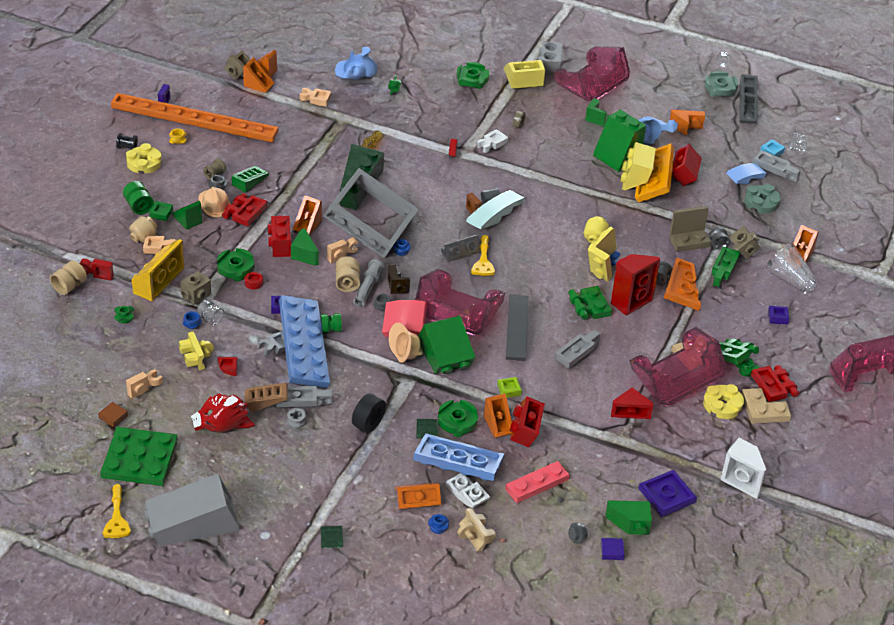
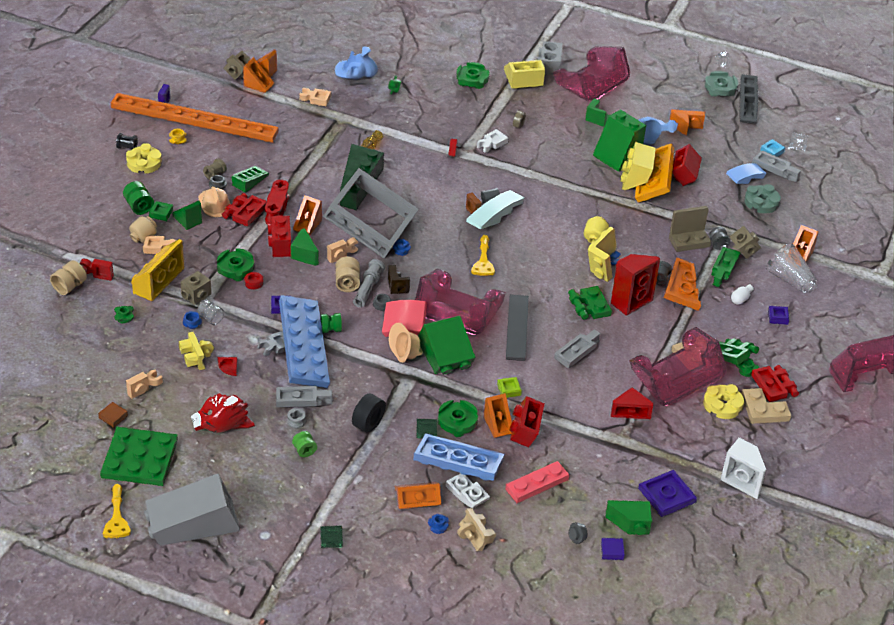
medium nougat slope [244,383,288,412] -> none
flat silver hinge [441,235,480,262] -> none
none -> red piece [265,179,289,225]
none -> bright green wheel [292,431,317,457]
none -> white cylinder [731,284,754,305]

